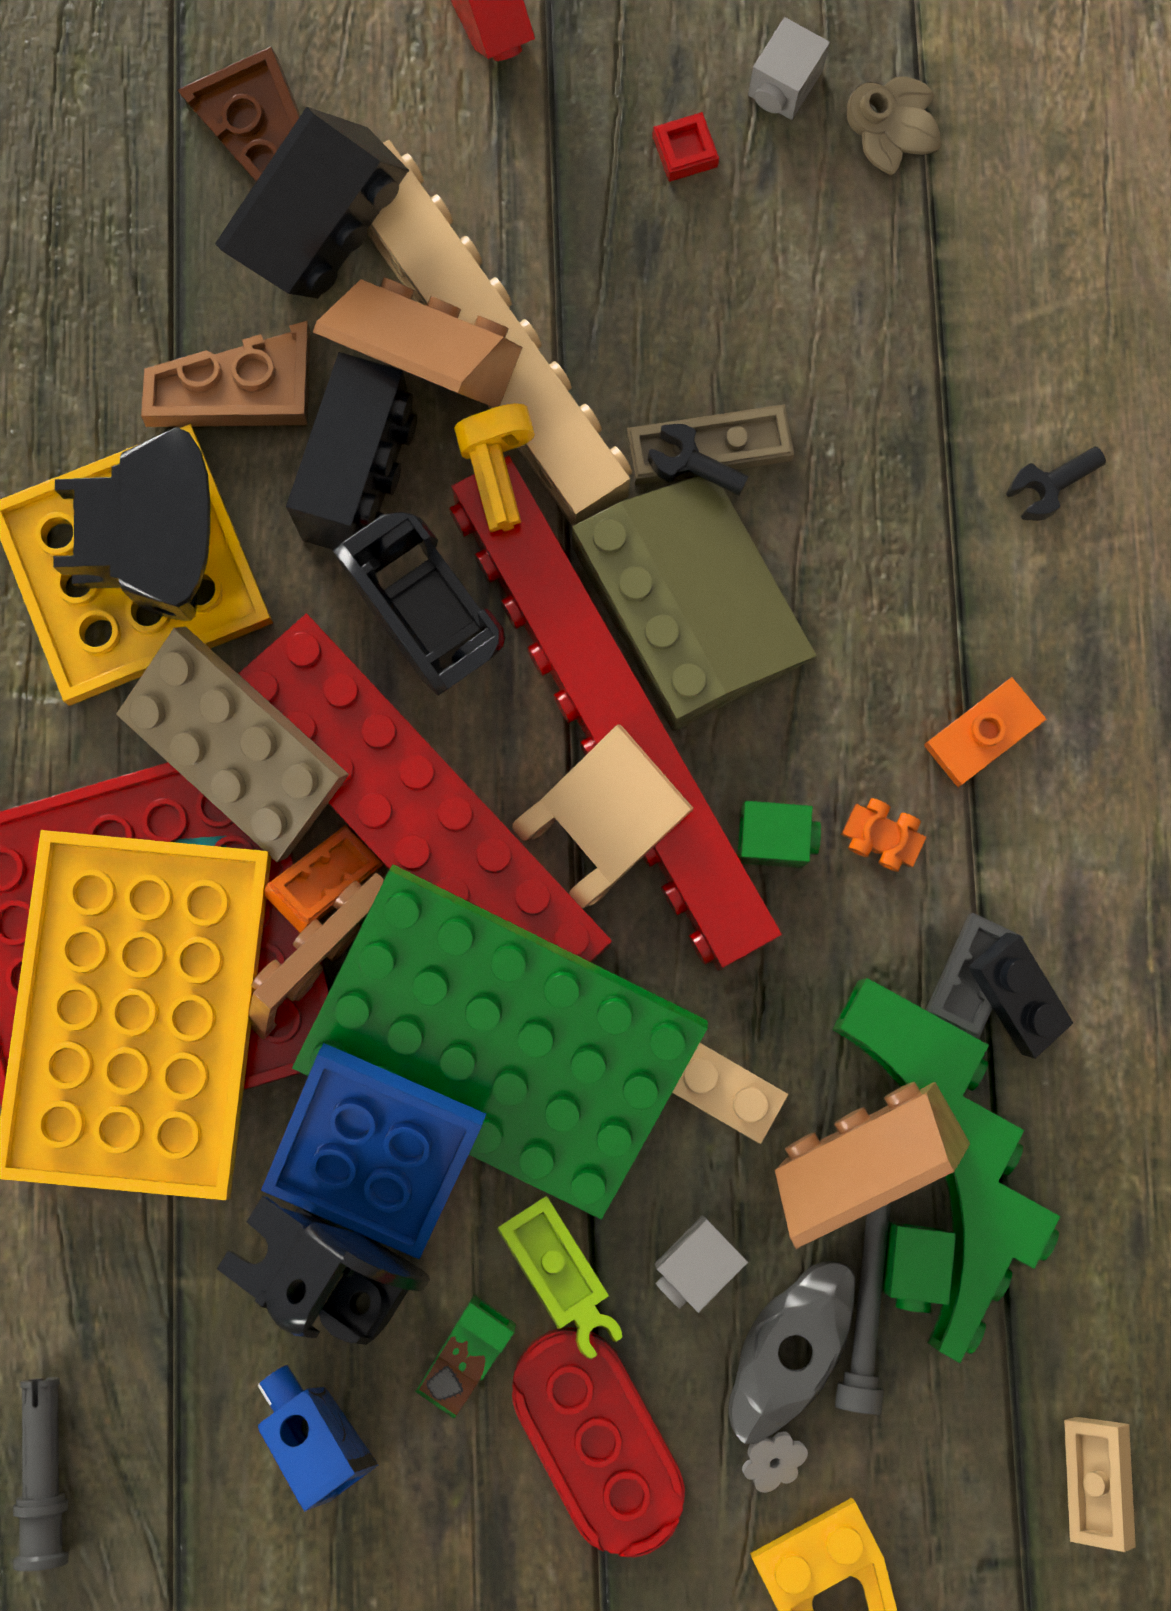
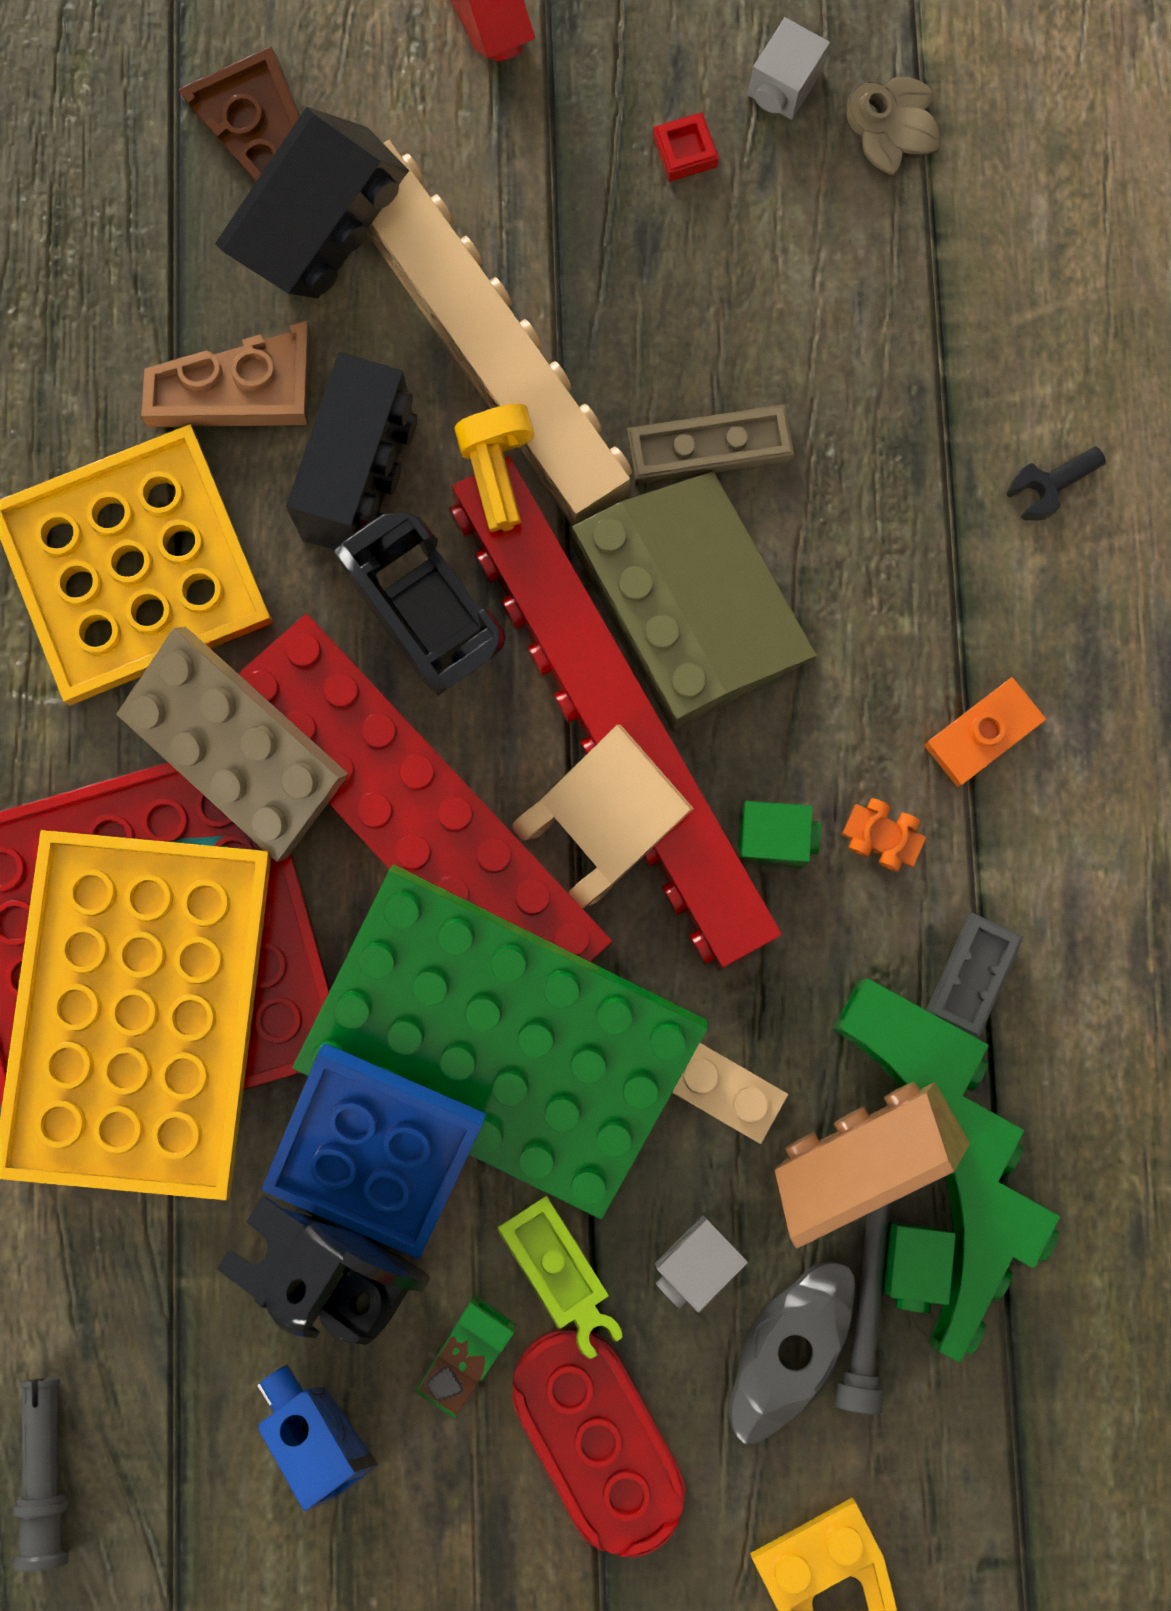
black piece [53,427,210,621] -> none
medium nougat wing [249,872,384,1040] -> none
orange plate [264,825,383,933] -> none
medium nougat slope [313,277,523,408] -> none
black bar [648,424,749,496] -> none
light grey plant [742,1431,808,1493] -> none
black plate [968,933,1073,1059] -> none
tan plate [1064,1417,1136,1552] -> none

